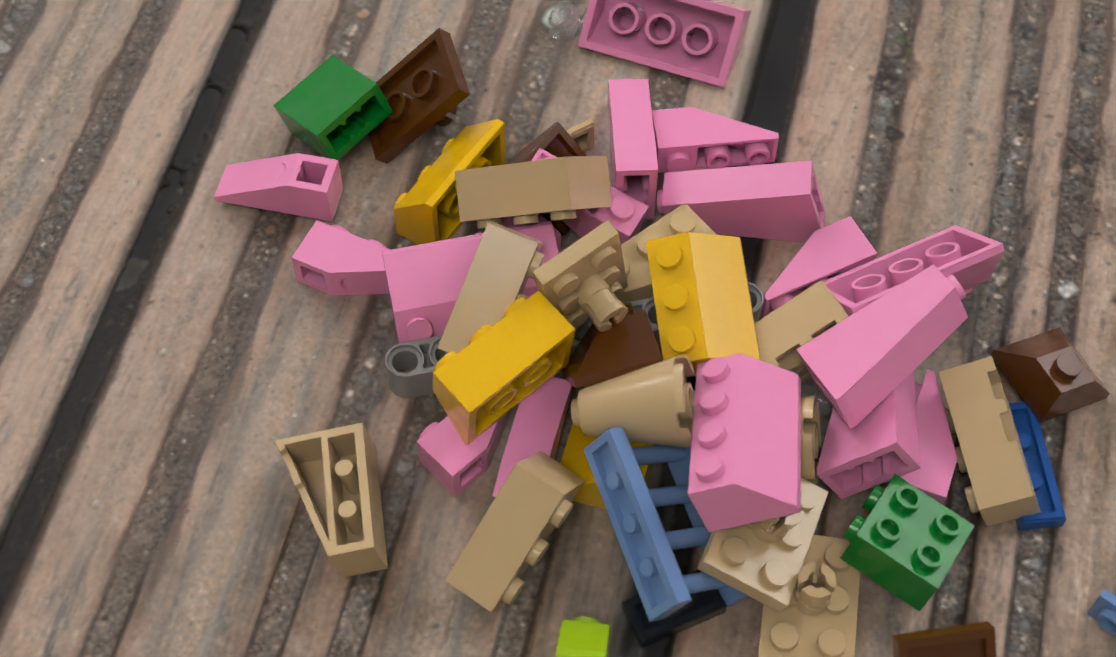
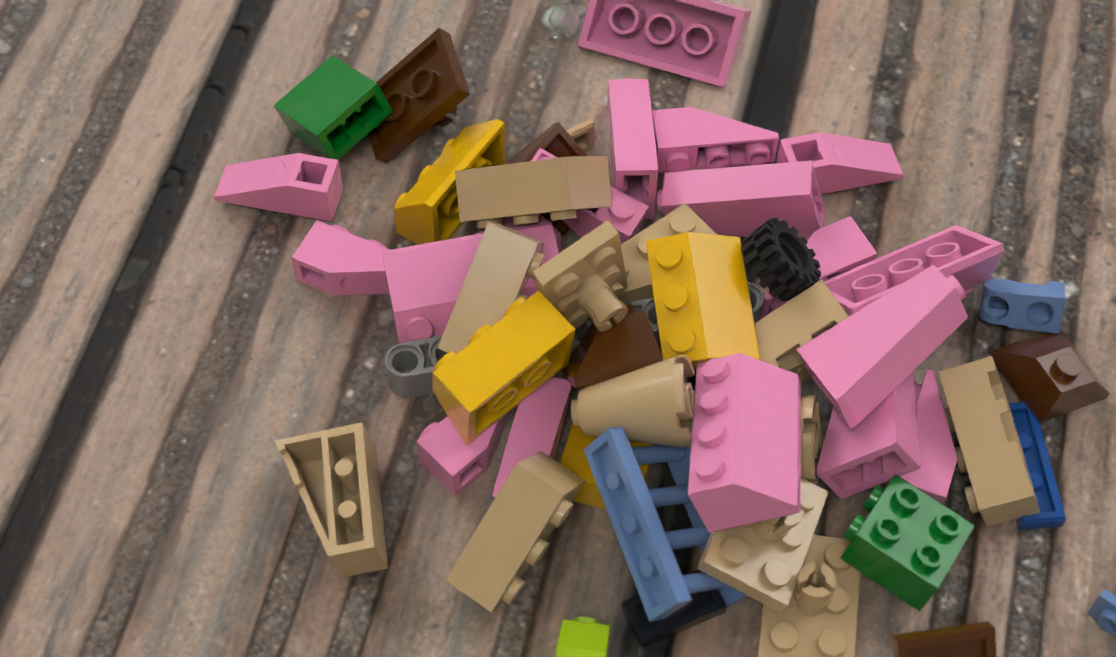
none -> black tyre [741,217,821,302]
none -> bright pink slope [776,132,904,194]
none -> medium blue leg [979,279,1065,334]

